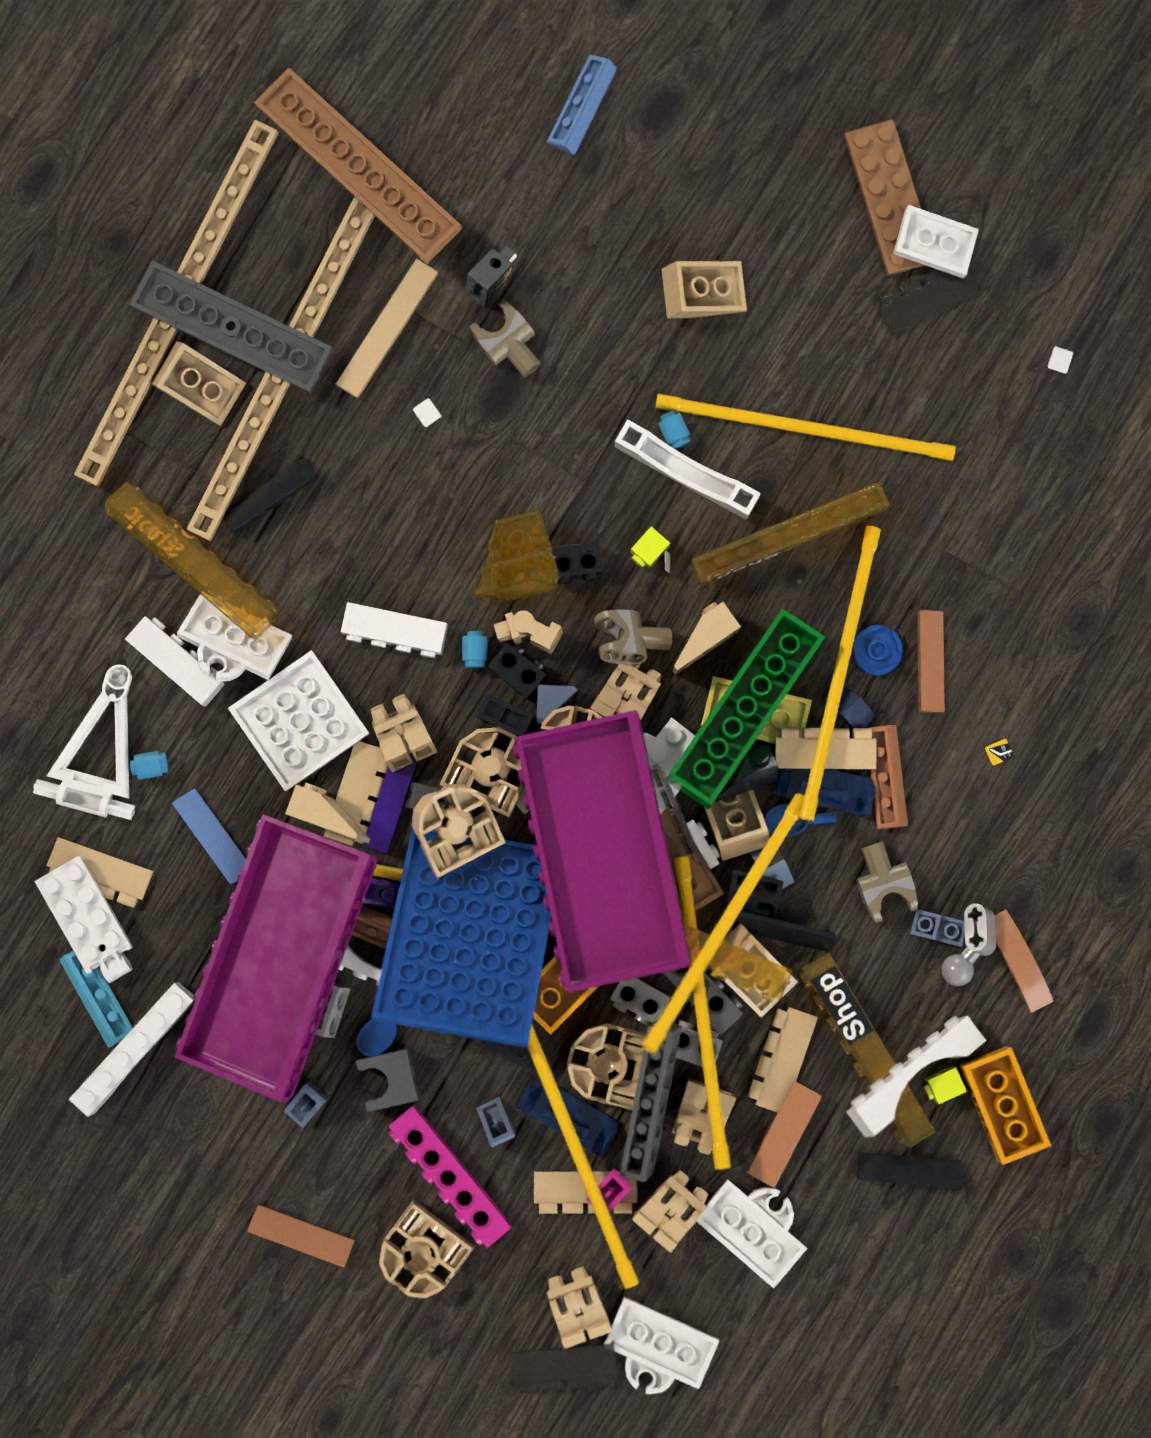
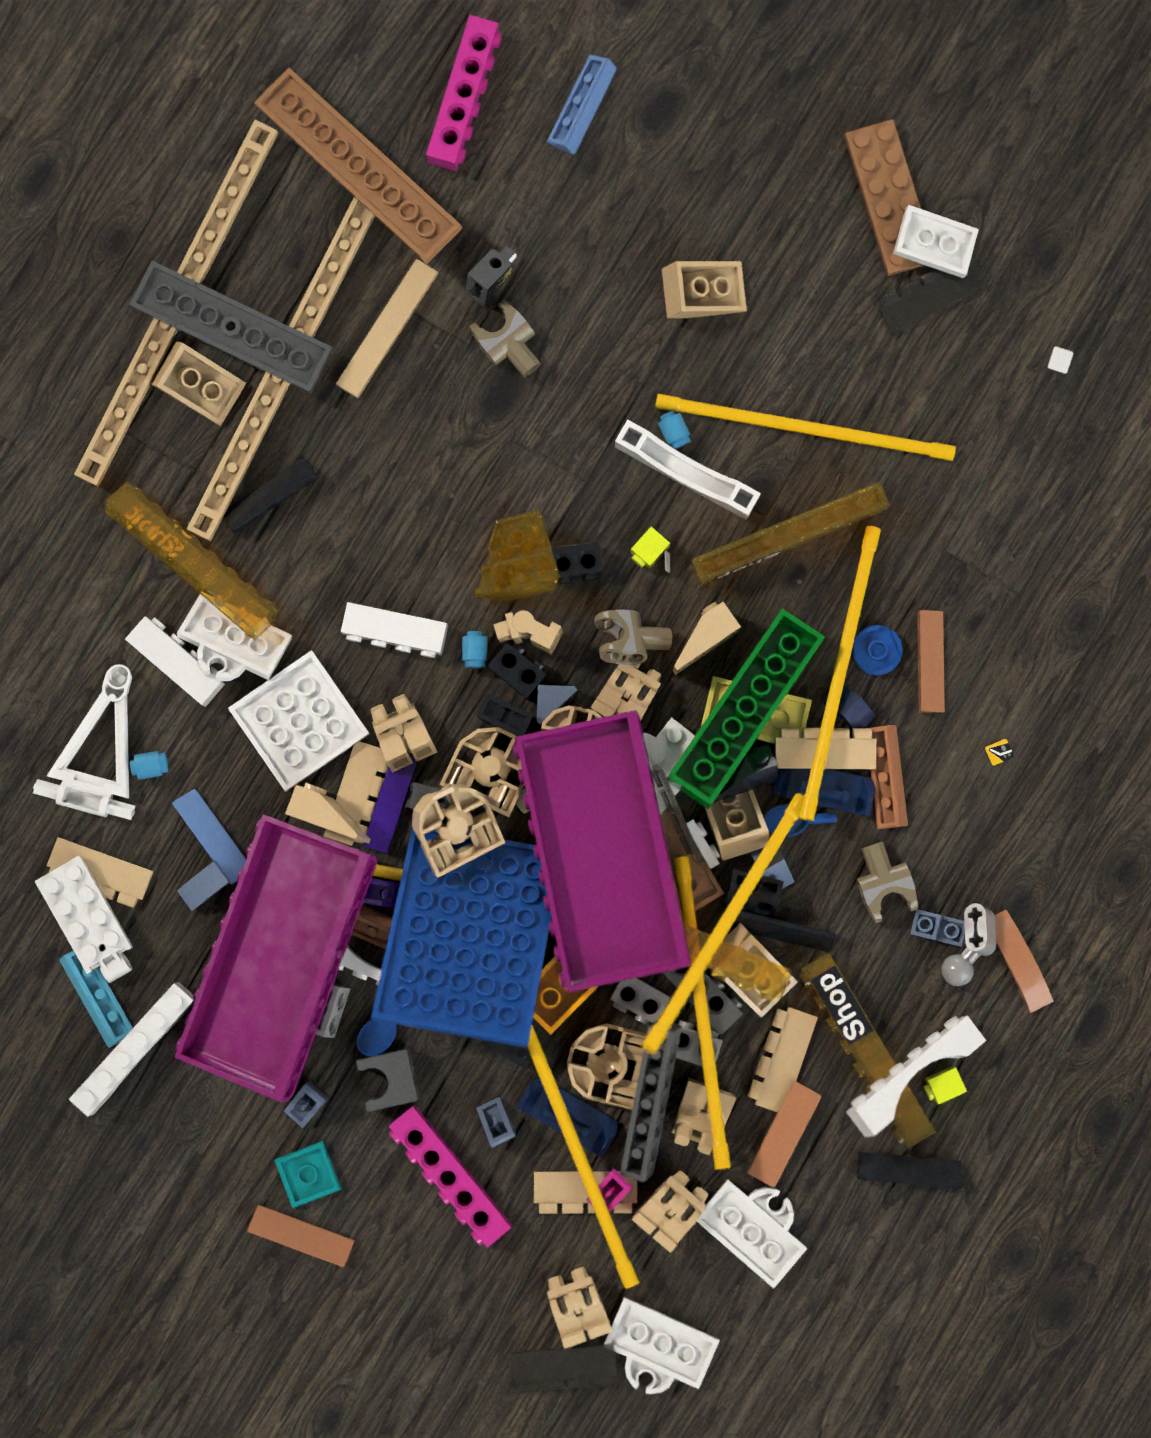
tan connector [379,1199,475,1298] -> none
white sticker [413,398,441,427] -> none
light orange brick [959,1046,1051,1165] -> none
none -> sand blue slope [177,861,231,911]
none -> teal tile [274,1141,341,1208]
none -> dark pink brick [426,15,502,171]

